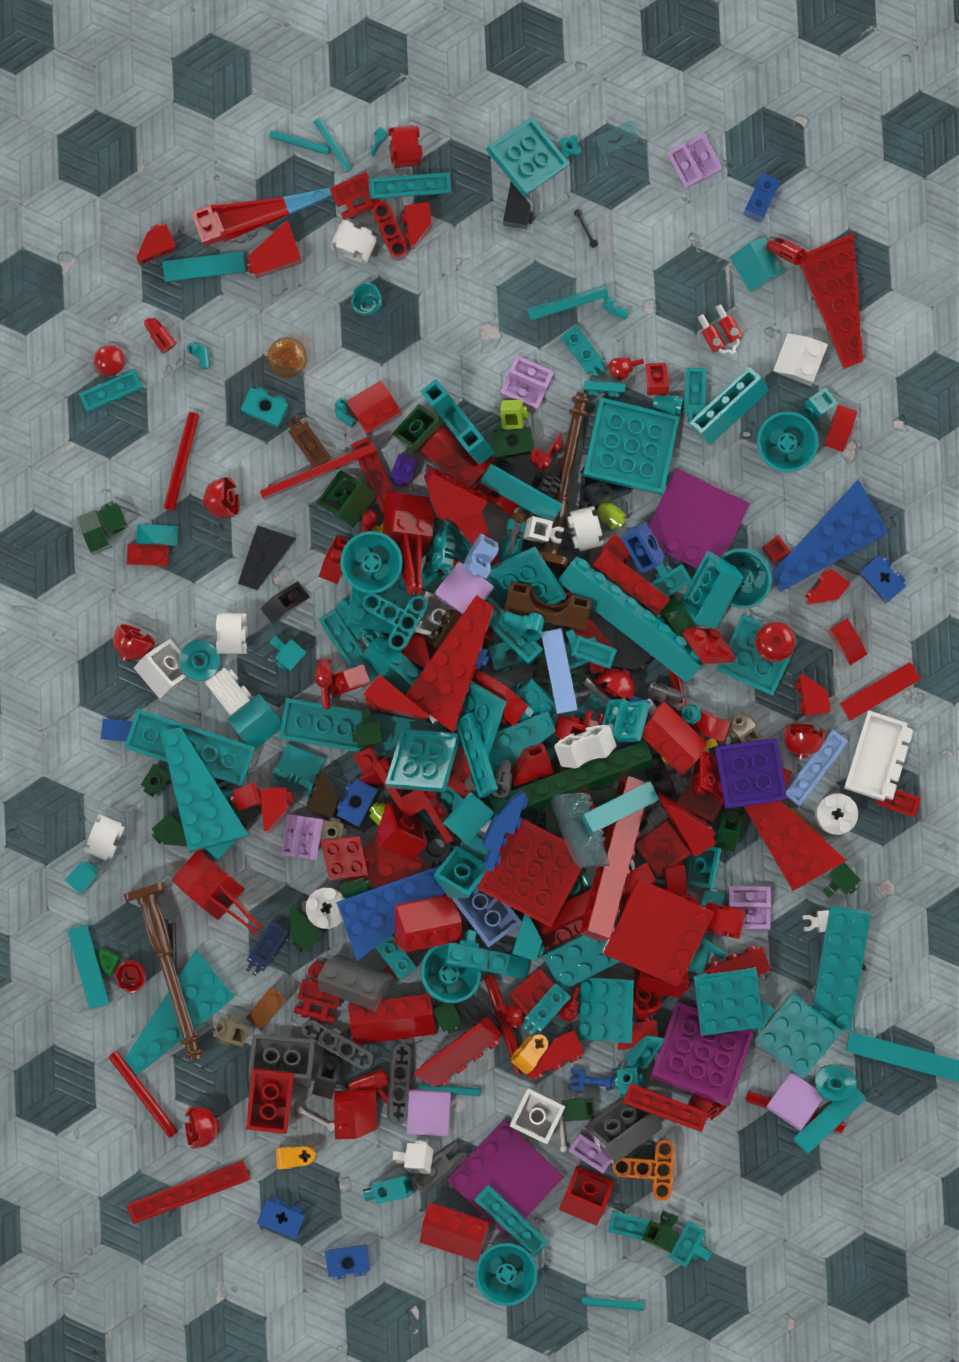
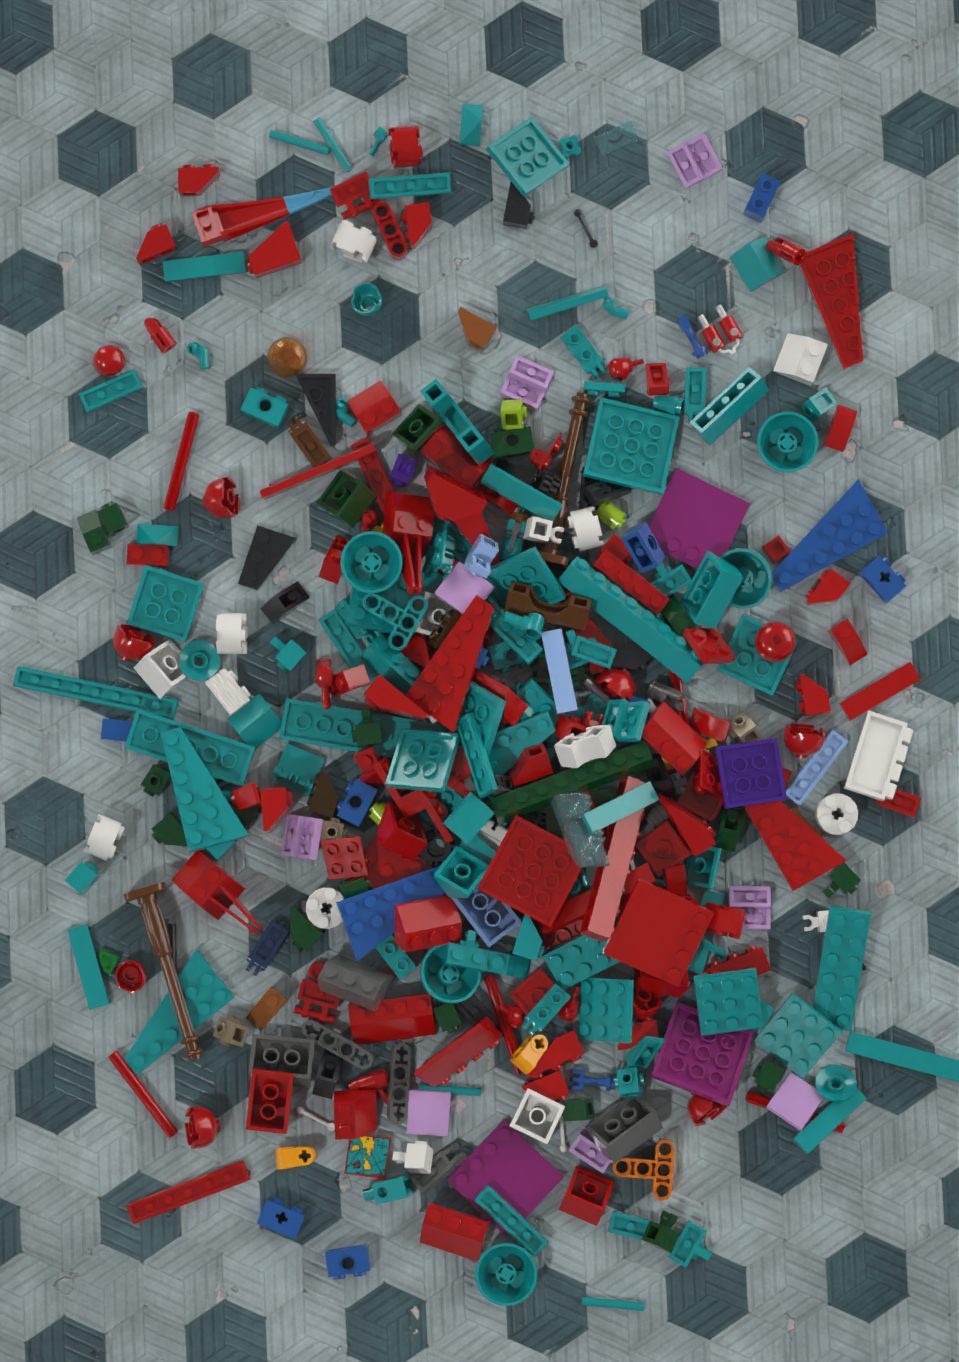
blue slope [482,790,528,872] -> none
dark grey hinge [492,759,513,798] -> none
red tile [623,1083,709,1132] -> none
teal plate [681,704,701,724] -> none
none -> teal tile [13,666,179,720]
none -> teal plate [127,565,205,643]
none -> red slope [178,164,220,196]
none -> black wing [296,374,336,446]
none -> tile [344,1134,391,1179]
none -> dark orange slope [458,307,496,351]
none -> teal slope [459,104,483,146]
none -> red slope [521,1069,569,1103]
none -> blue hinge [677,316,708,359]
none -> dark green brick [752,1059,784,1093]

